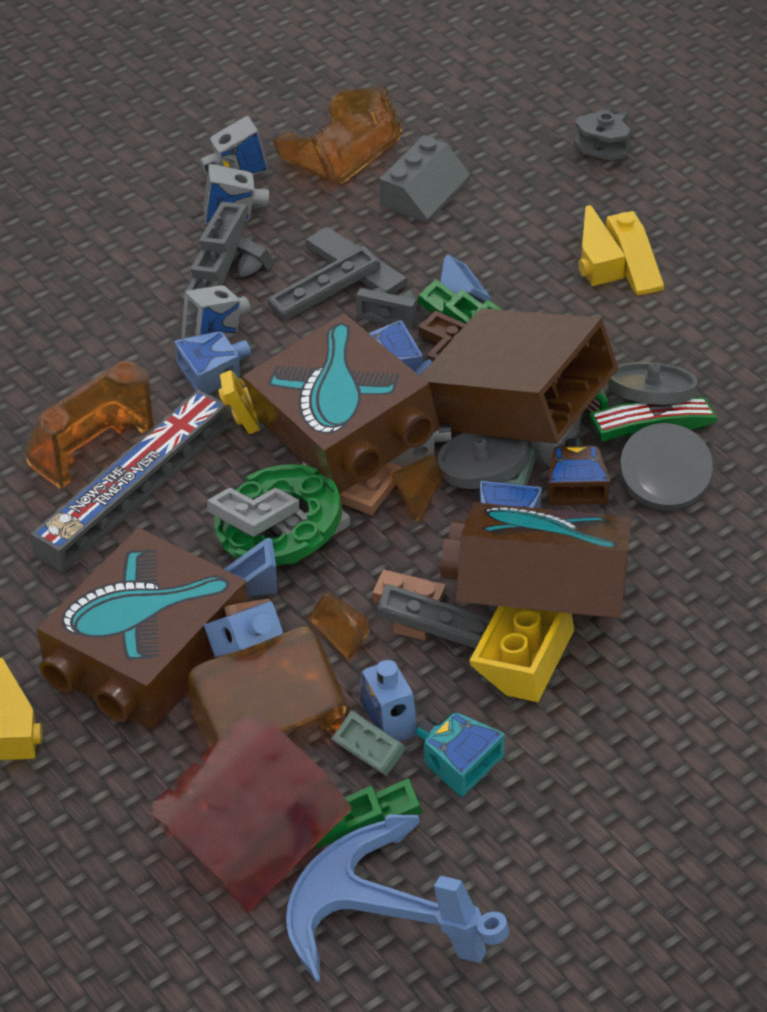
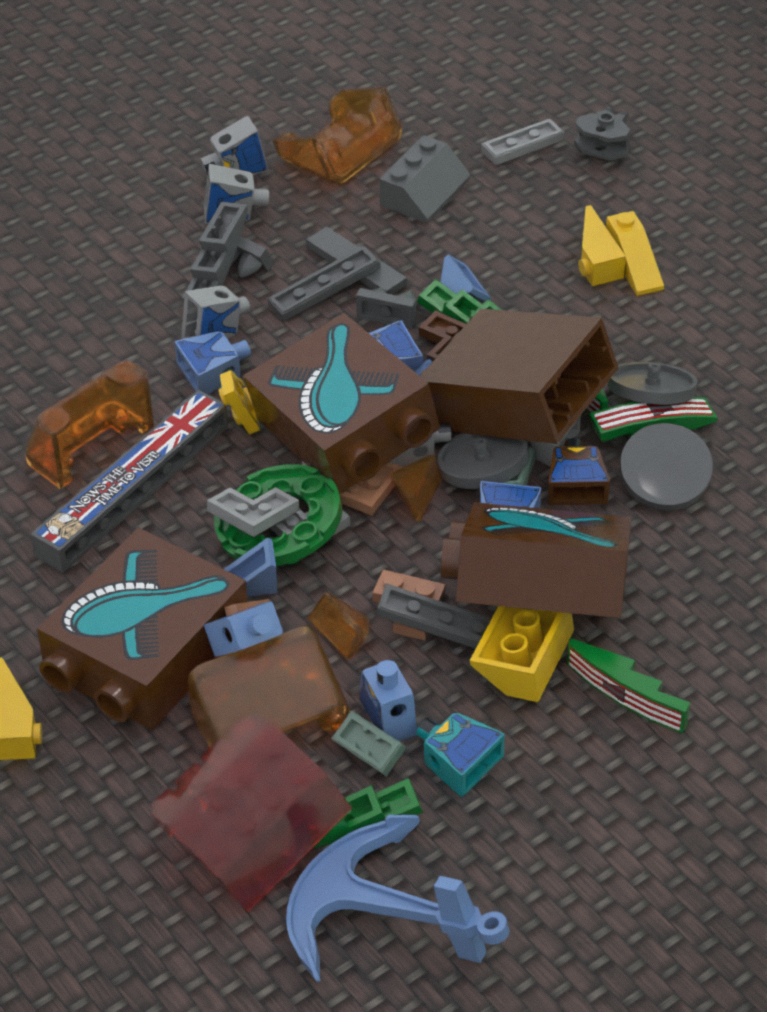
none -> light grey tile [481,118,565,165]
none -> slope [567,638,690,734]

